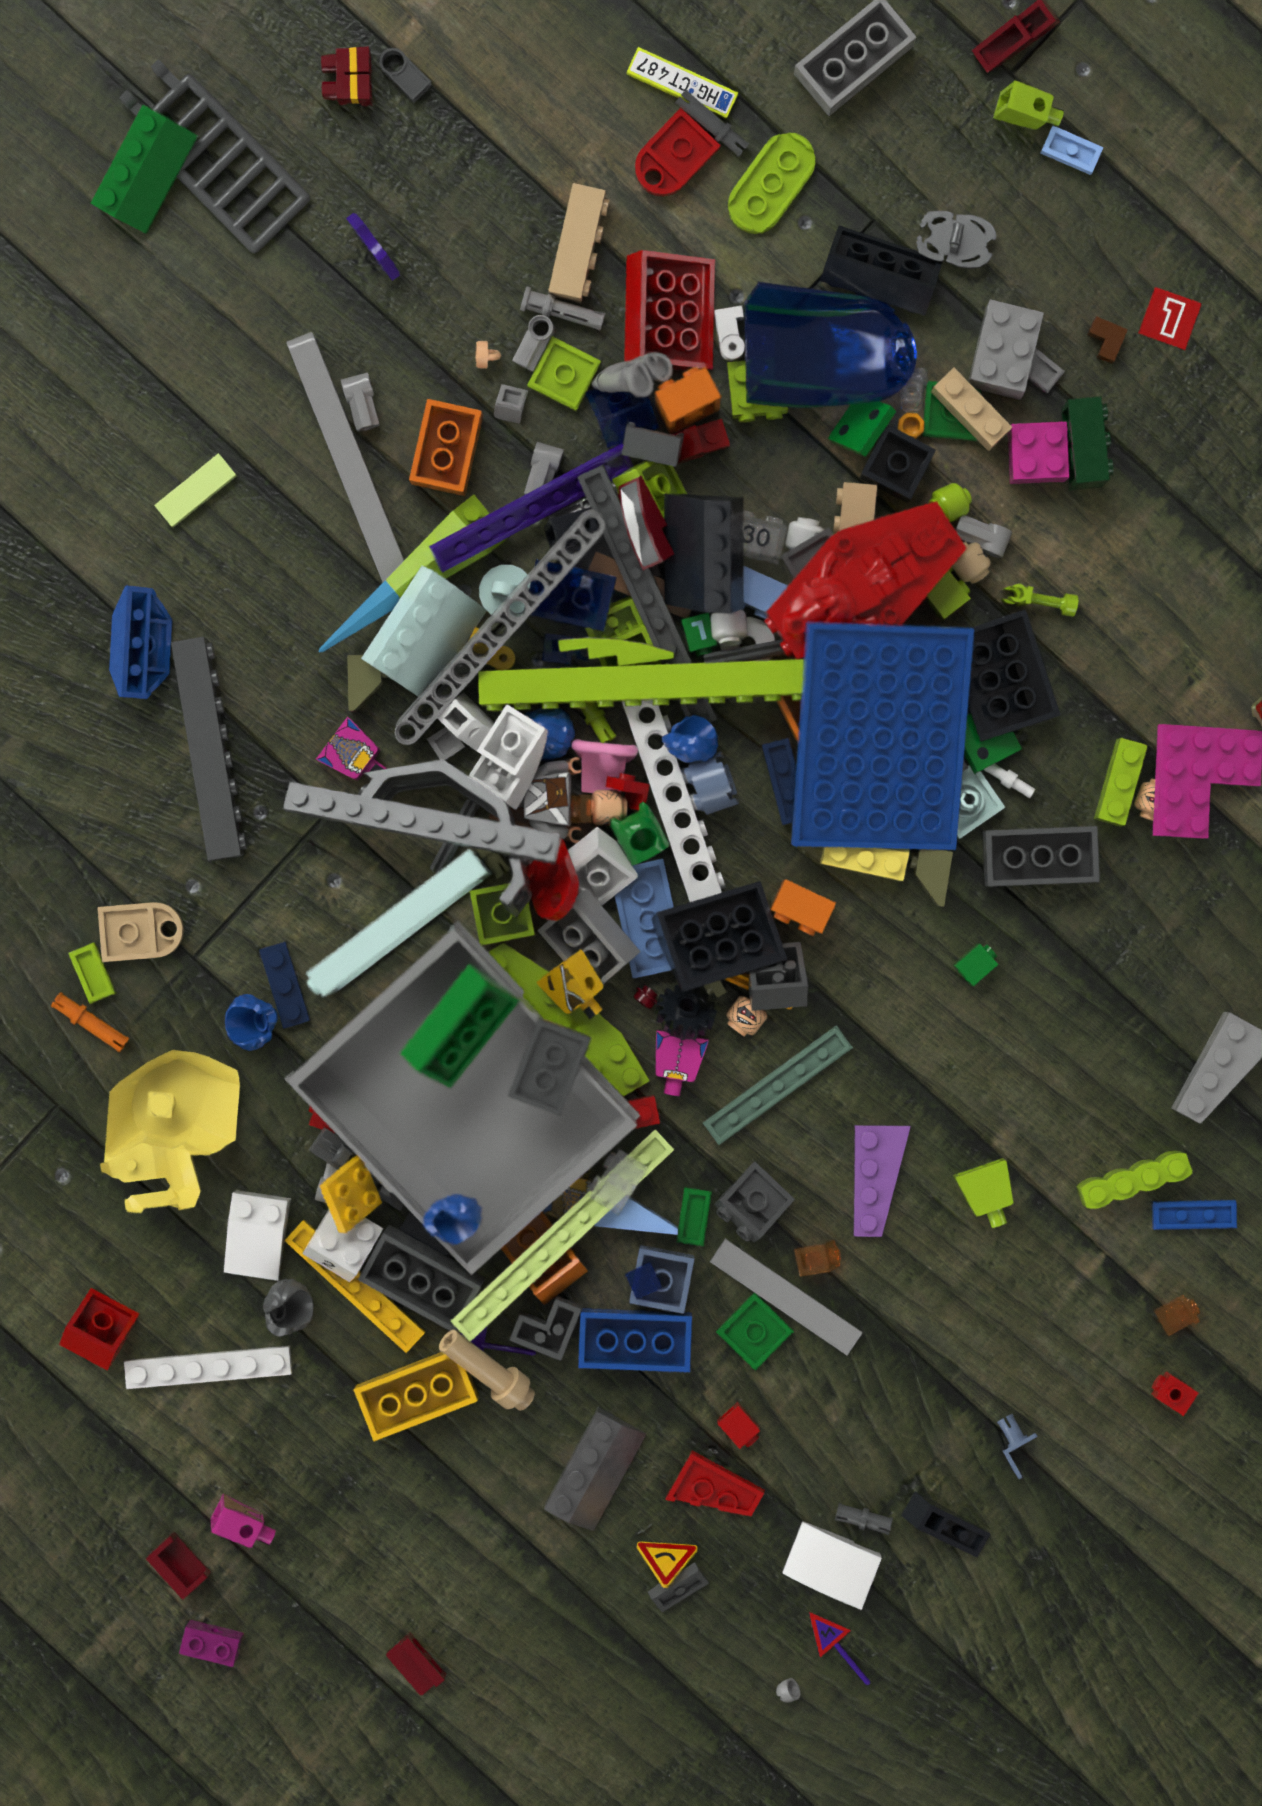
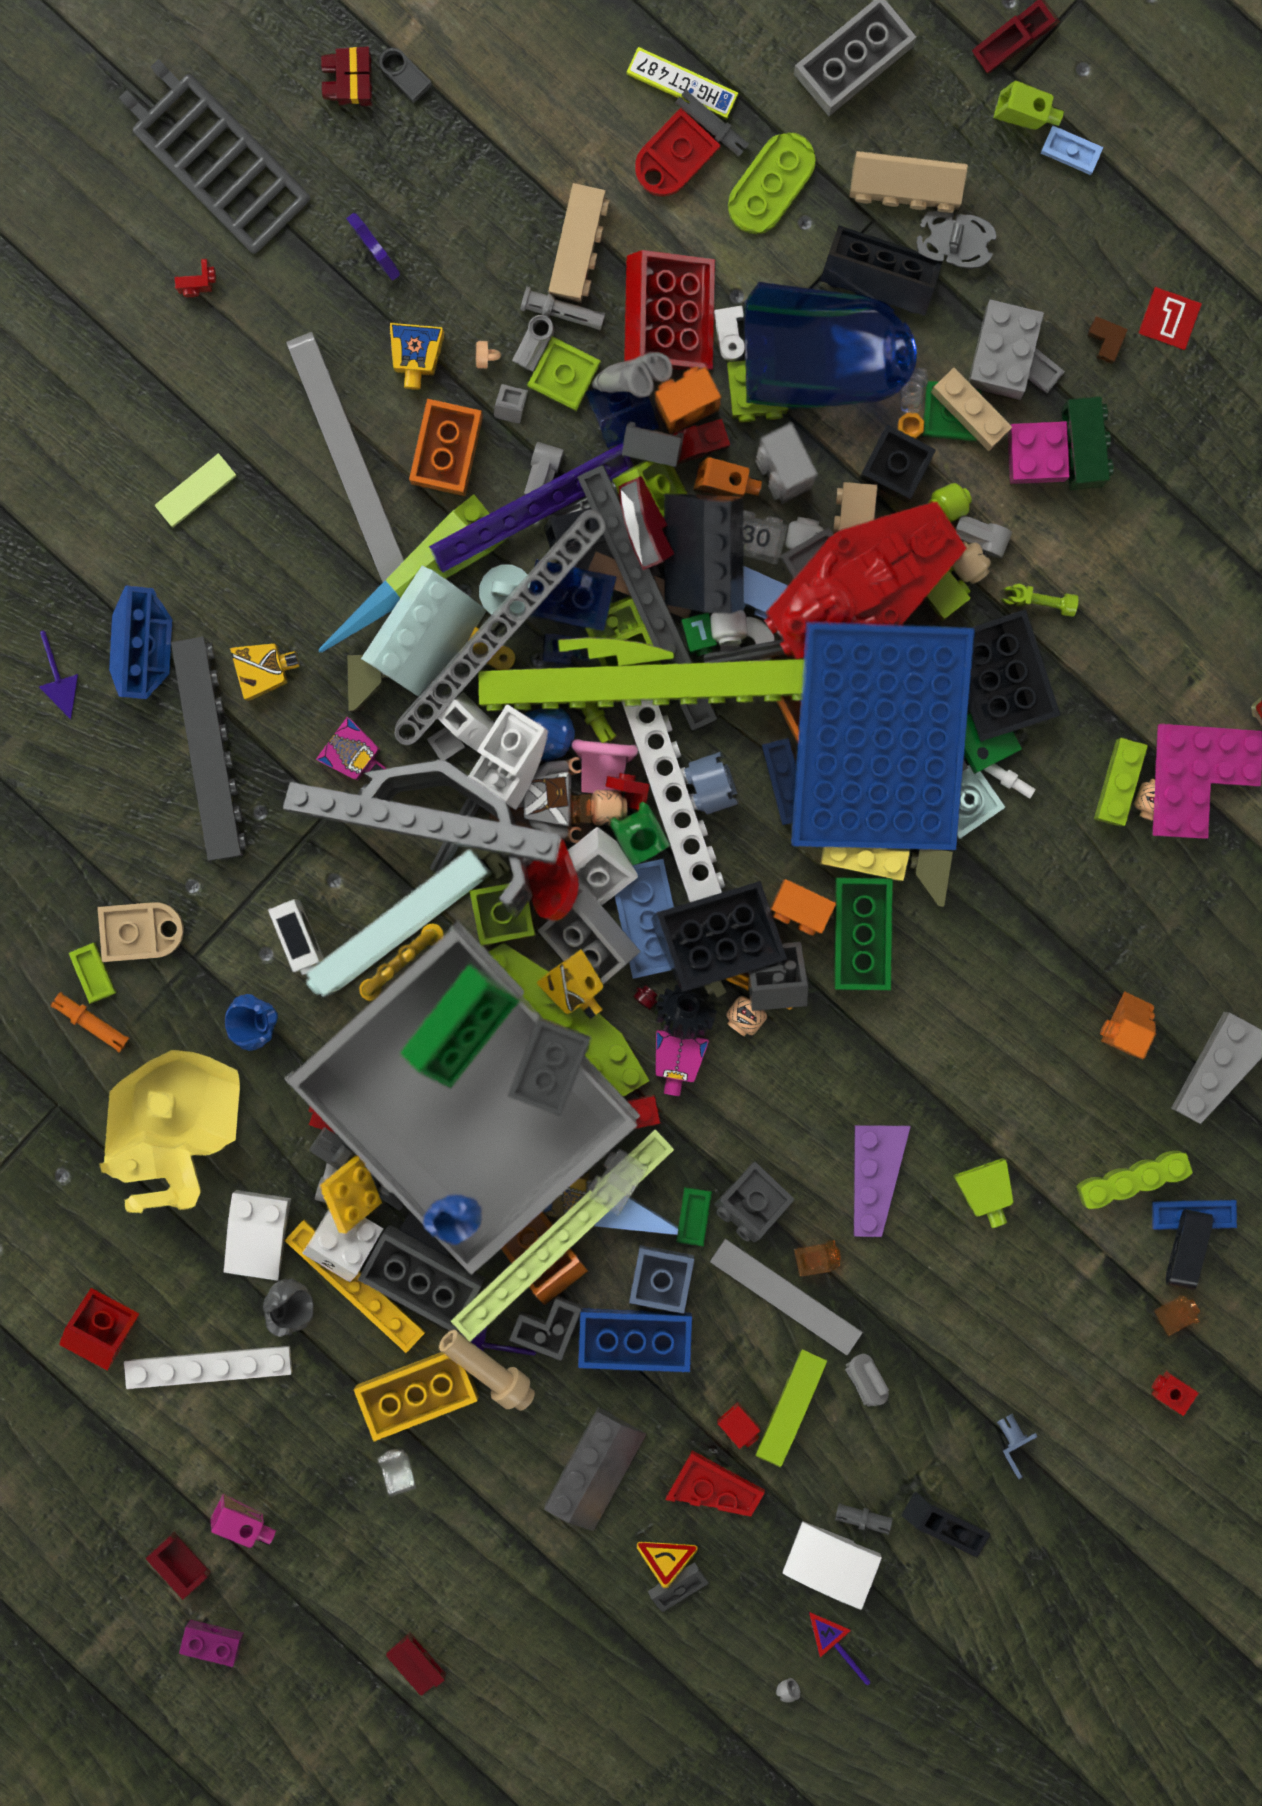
green slope [90,105,198,234] -> none
dark blue plate [259,942,311,1029] -> none
light grey piece [341,372,380,432] -> none
clear blue tile [625,1262,662,1299] -> none
blue hair [662,715,718,763] -> none
sand green tile [702,1025,853,1145] -> none
green tile [716,1292,794,1371] -> none
green tile [827,393,896,457] -> none
green brick [953,943,998,986] -> none
dark grey brick [982,826,1100,887] -> none
none -> dark purple piece [39,631,78,719]
none -> red bracket [175,259,216,297]
none -> yellow torso [230,644,300,701]
none -> brick [268,899,324,975]
none -> yellow bar [359,924,444,1001]
none -> clear bracket [377,1449,417,1497]
none -> torso [390,323,444,390]
none -> orange torso [693,457,762,497]
none -> light grey brick [755,423,817,504]
none -> lime slope [755,1350,827,1467]
none -> green brick [833,878,892,990]
none -> light grey piece [845,1354,889,1406]
none -> tan slope [849,151,968,213]
none -> orange wedge [1100,991,1156,1059]
none -> black beam [1166,1209,1213,1290]

